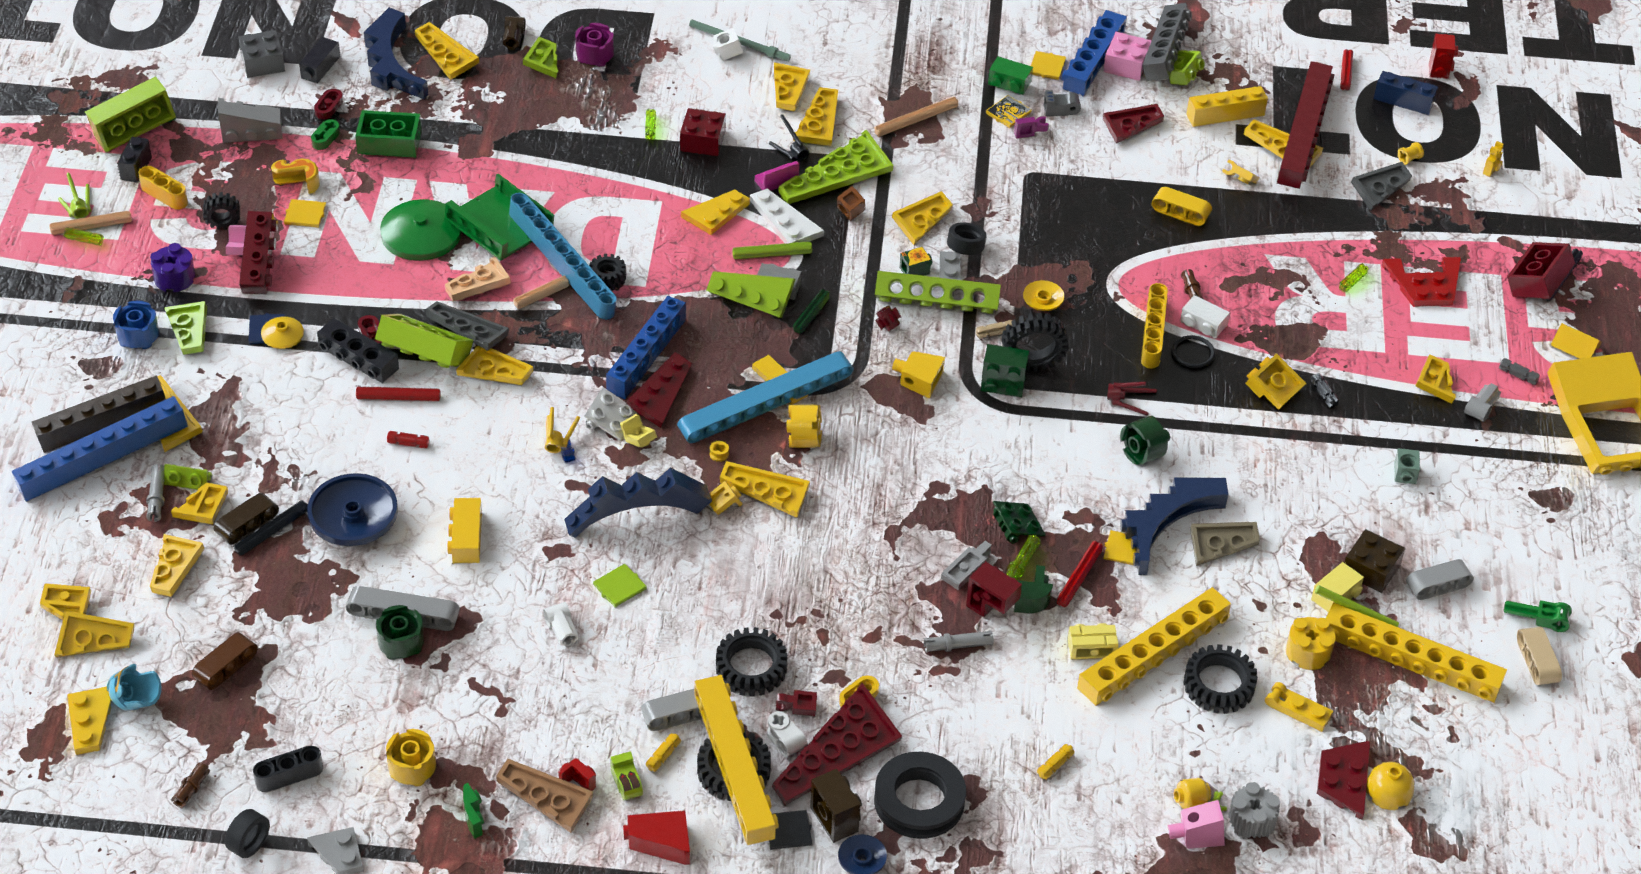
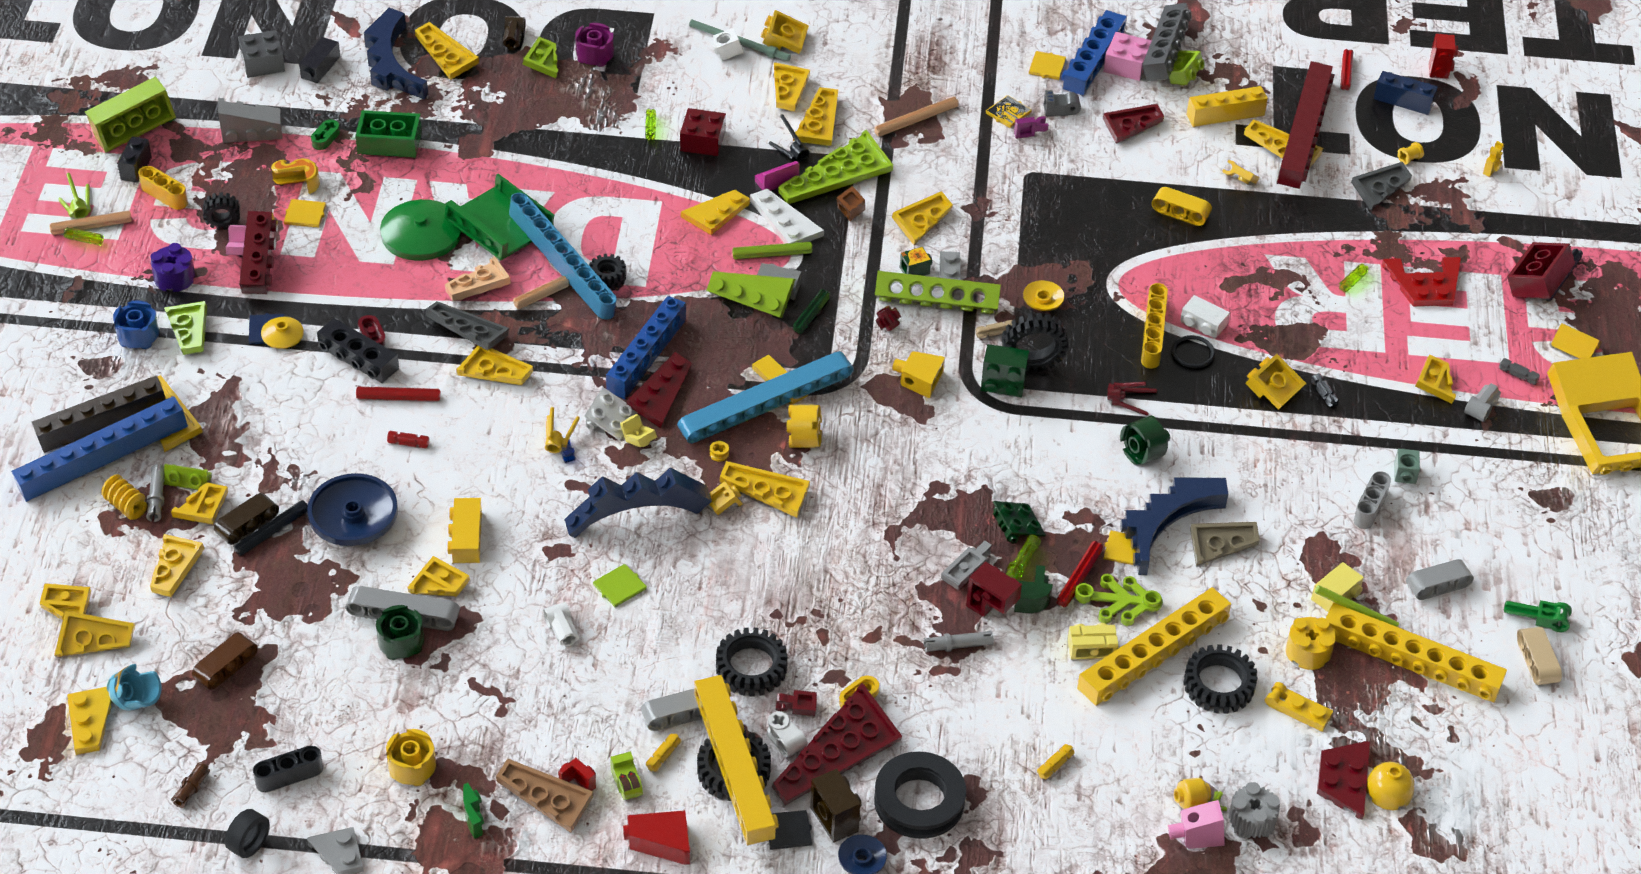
dark red plate [314,89,343,119] -> none
lime brick [375,314,474,368] -> none
black tyre [947,222,987,255] -> none
green brick [988,56,1033,95] -> none
reddish brown pin [1181,269,1204,300] -> none
dark brown brick [1344,529,1406,593] -> none
none -> yellow piece [101,474,148,520]
none -> yellow wing [407,556,470,597]
none -> yellow plate [760,10,809,54]
none -> lime plant [1075,574,1163,626]
none -> light grey beam [1353,471,1391,529]

